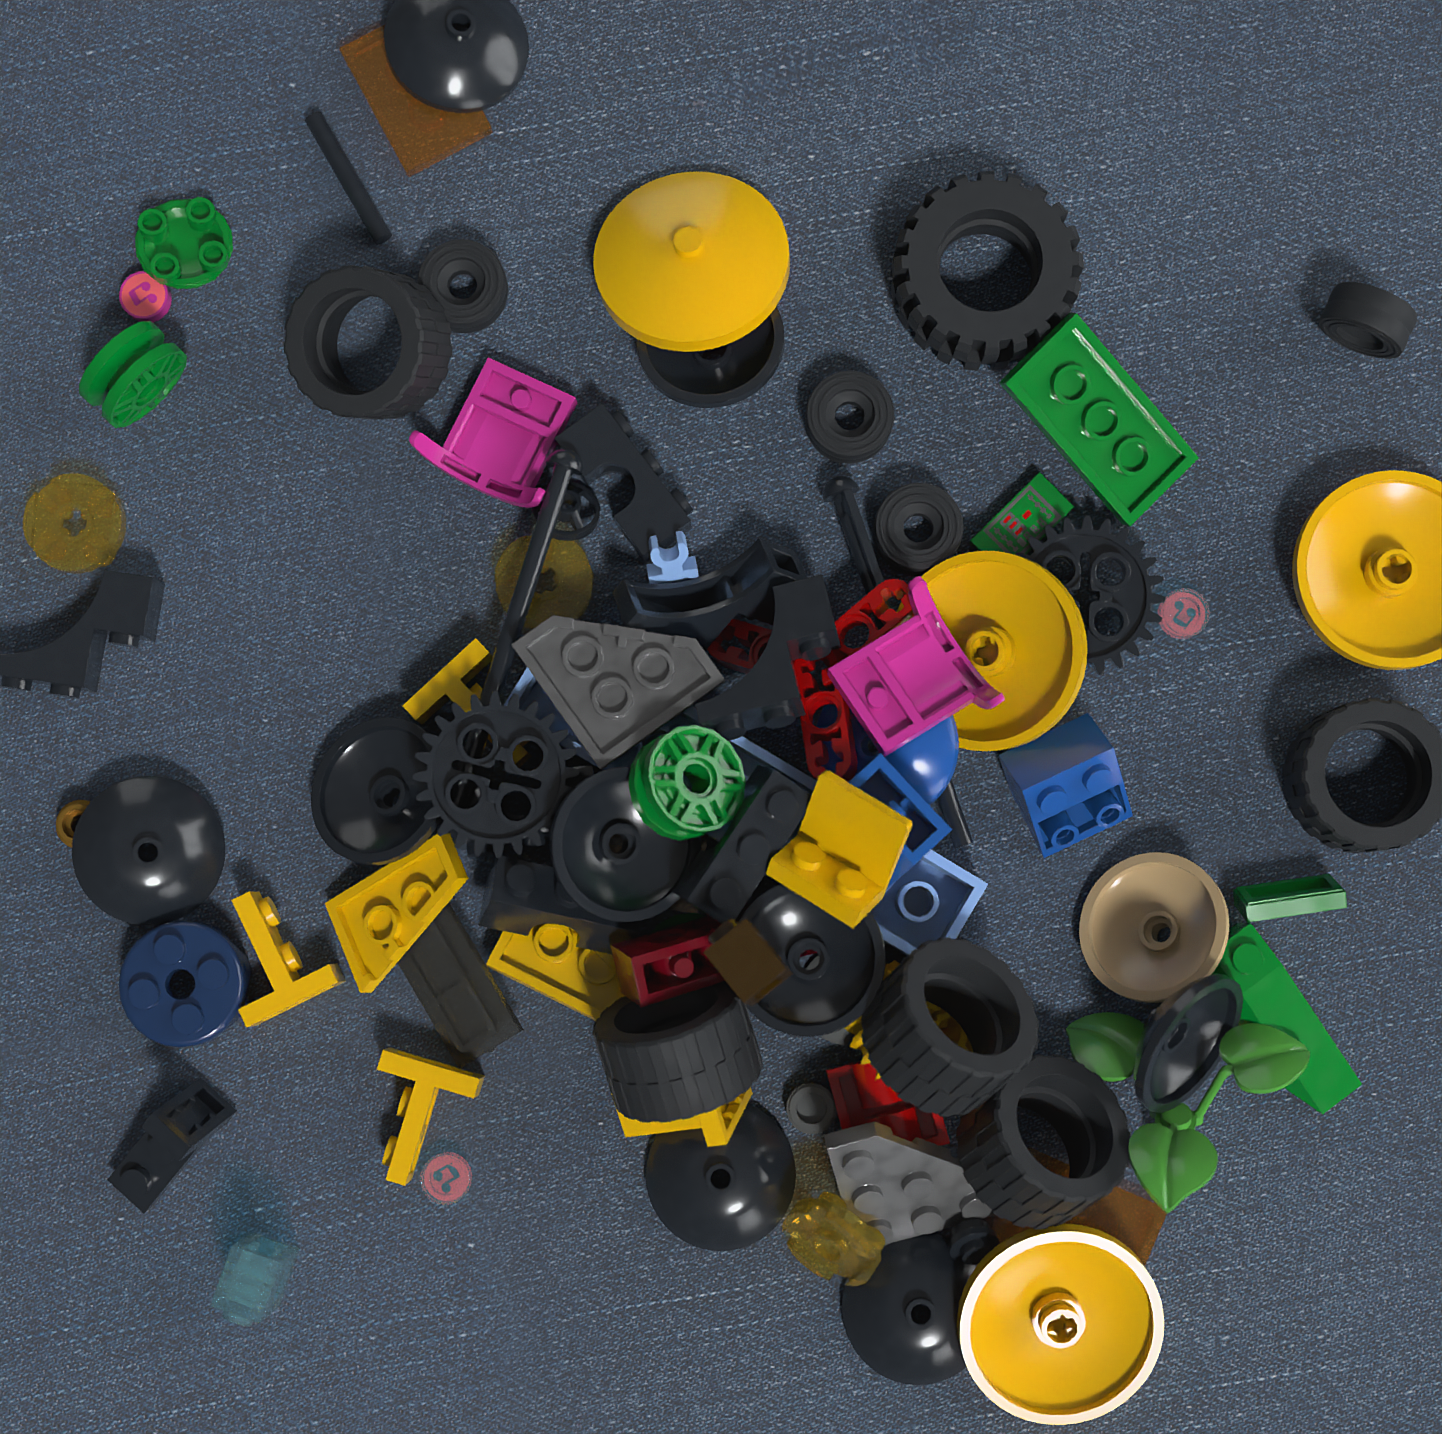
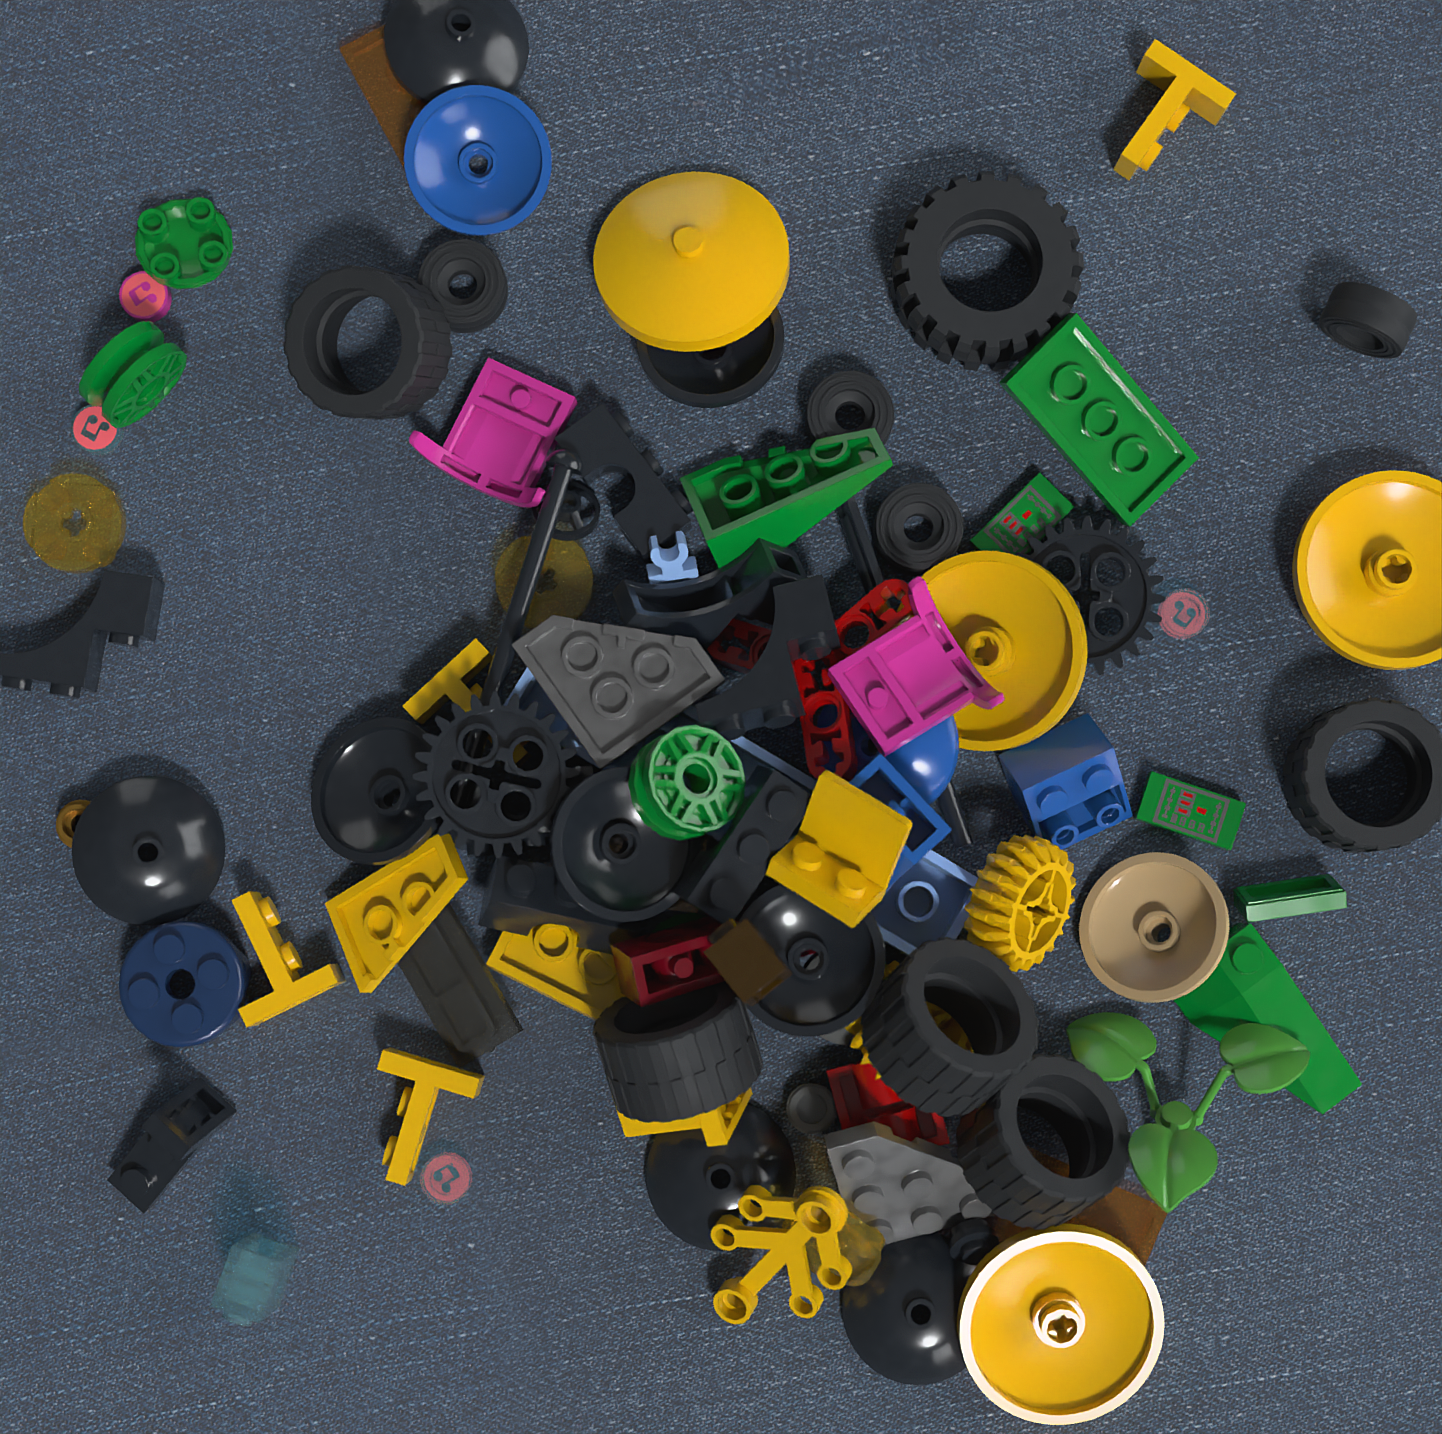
black bar [305,111,392,245] -> none
black dish [1133,974,1243,1113] -> none
none -> tile [71,405,124,456]
none -> blue dish [404,85,552,236]
none -> green wedge [680,428,893,569]
none -> yellow plant [711,1185,852,1324]
none -> yellow gear [963,835,1076,972]
none -> yellow bracket [1113,39,1236,180]
none -> green tile [1134,771,1246,851]

